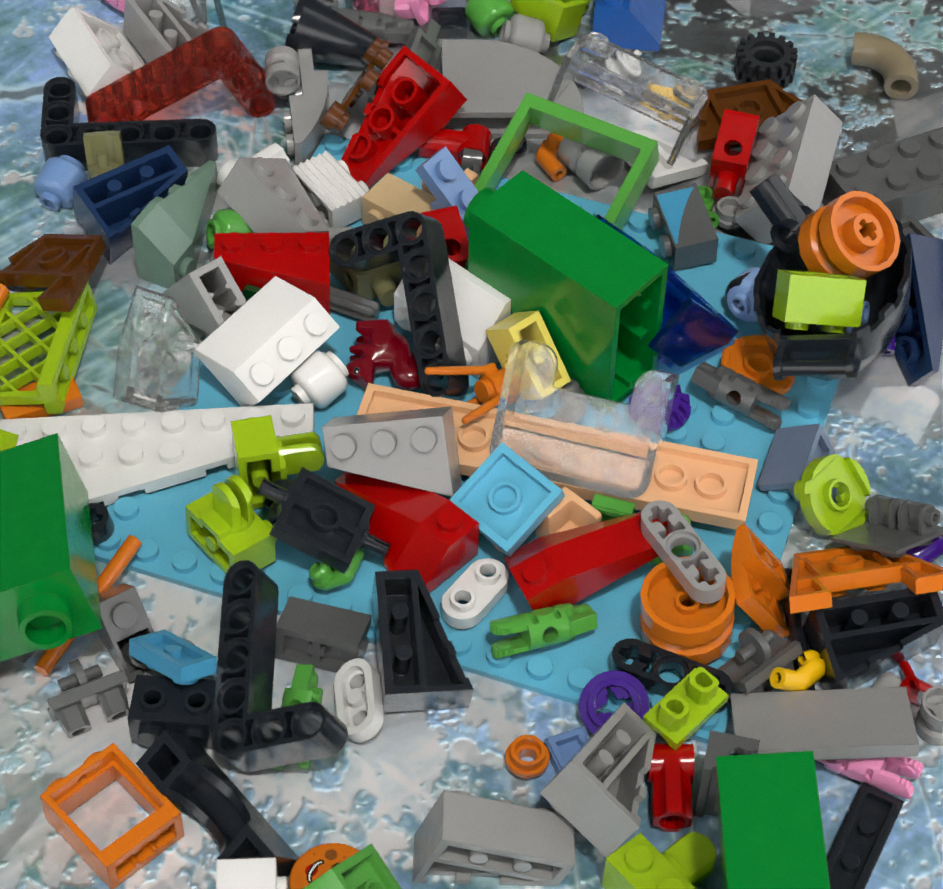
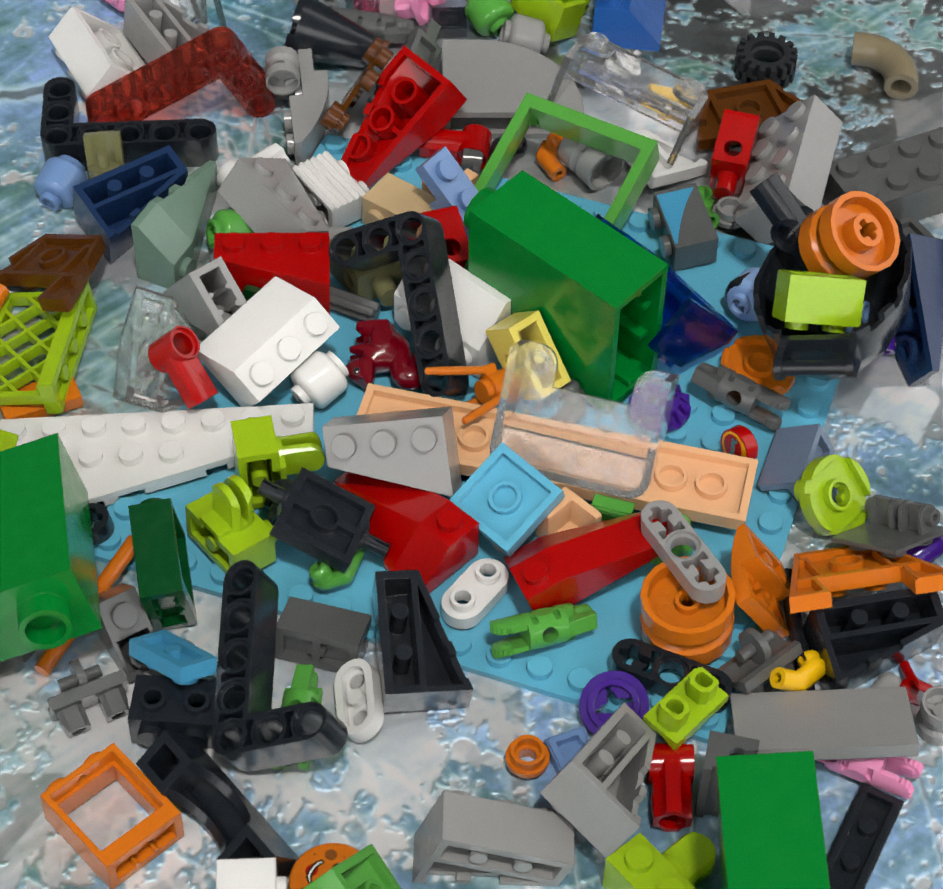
none -> dark green window [128,498,197,632]
none -> red piece [148,325,218,410]
none -> red tile [721,425,758,459]

